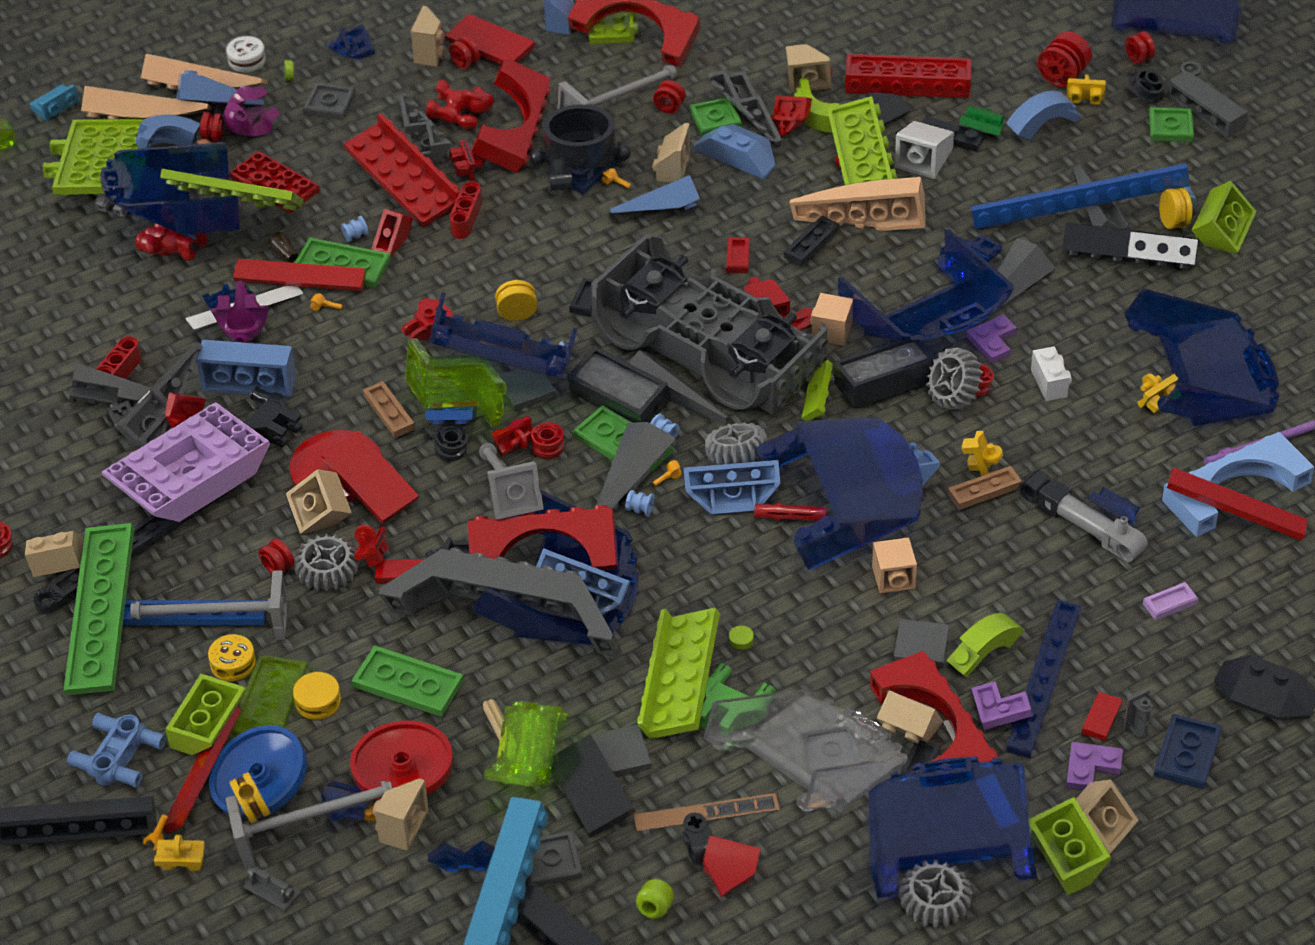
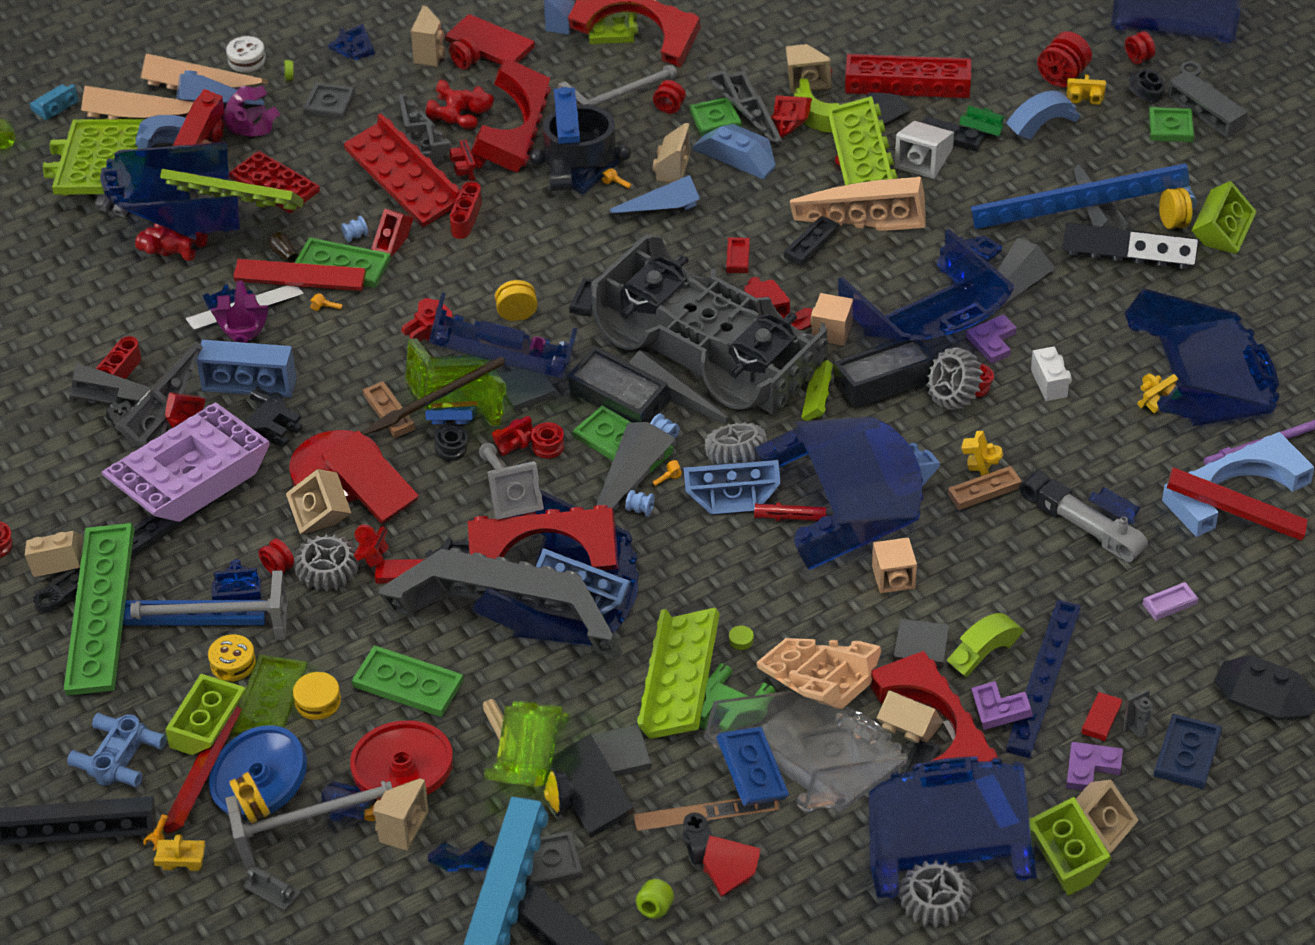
none -> red slope [173,89,224,156]
none -> clear blue slope [212,559,261,600]
none -> dark brown piece [361,357,506,436]
none -> magenta hand [529,336,546,353]
none -> black piece [544,767,575,817]
none -> blue plate [554,87,580,144]
none -> blue tile [716,727,789,806]
none -> light nougat wedge [756,638,881,709]

